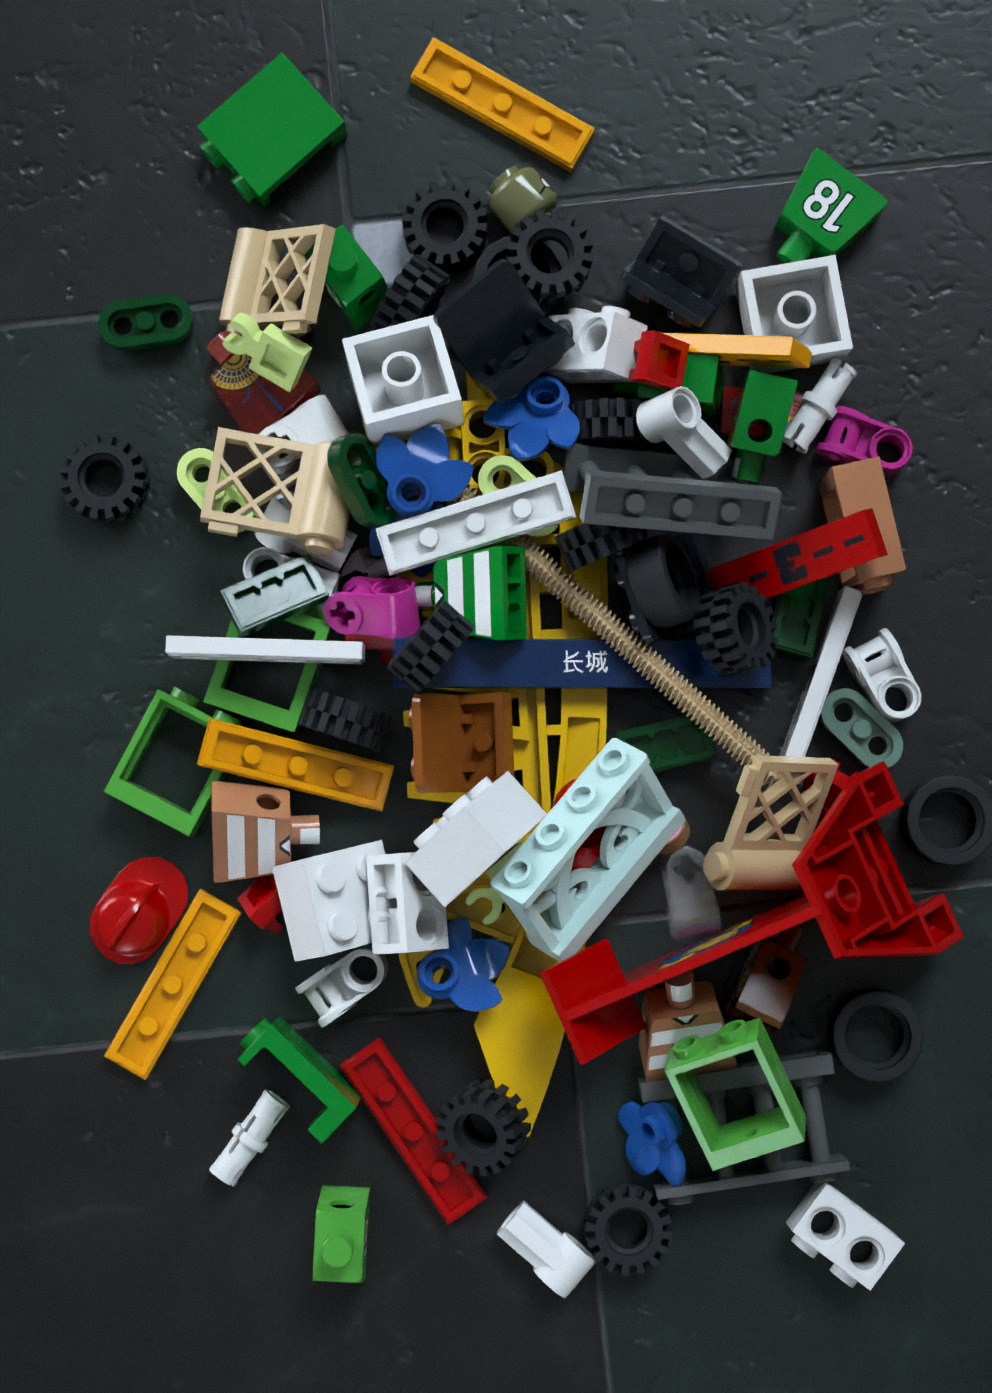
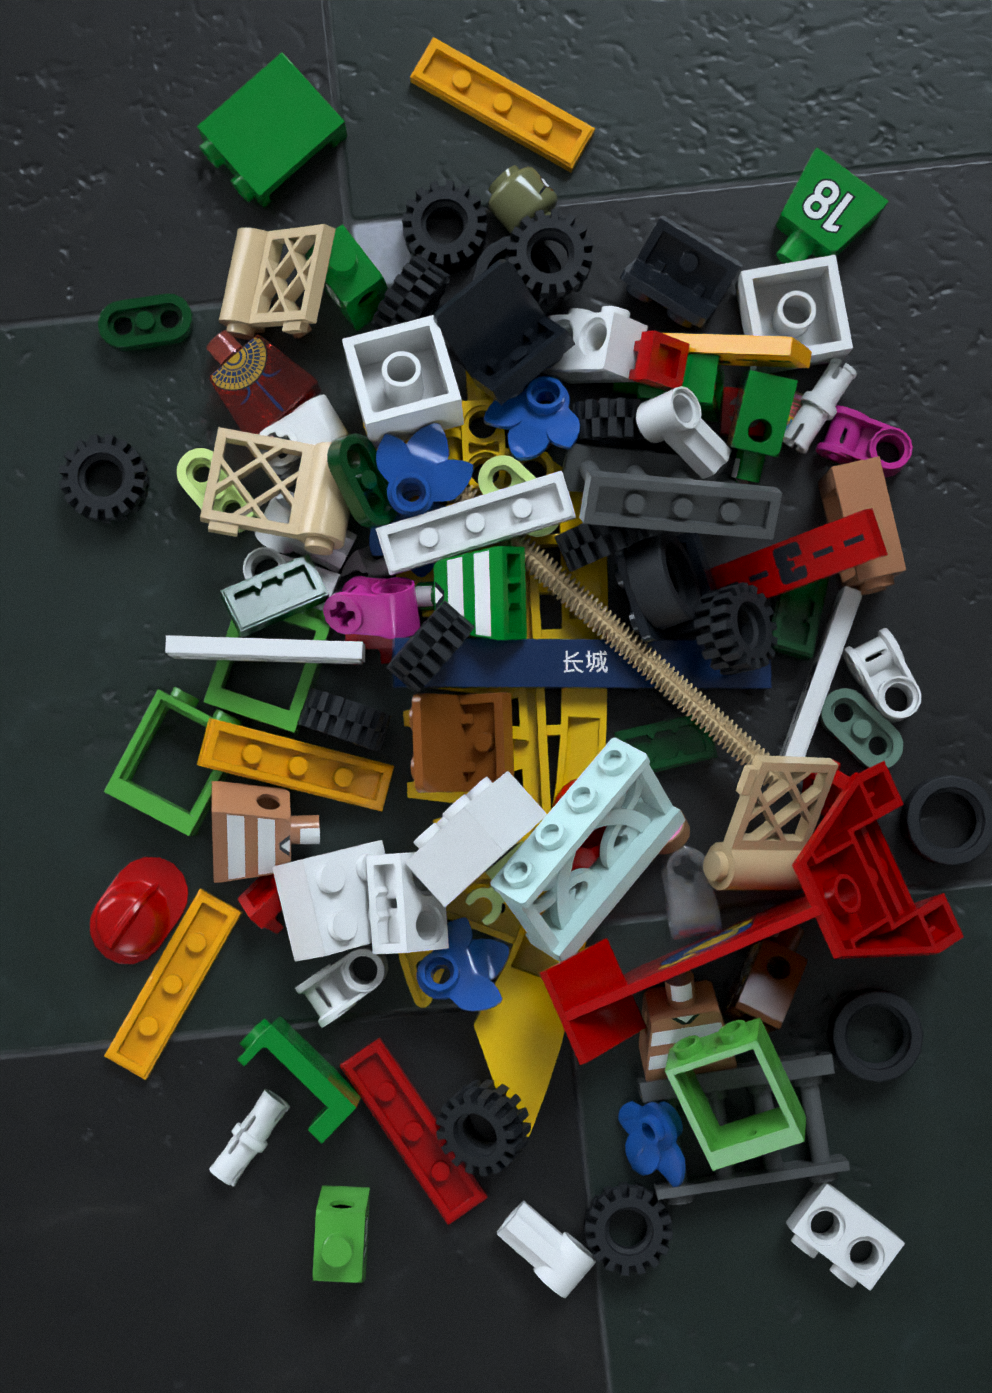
yellowish green plate [222,313,312,392] -> none

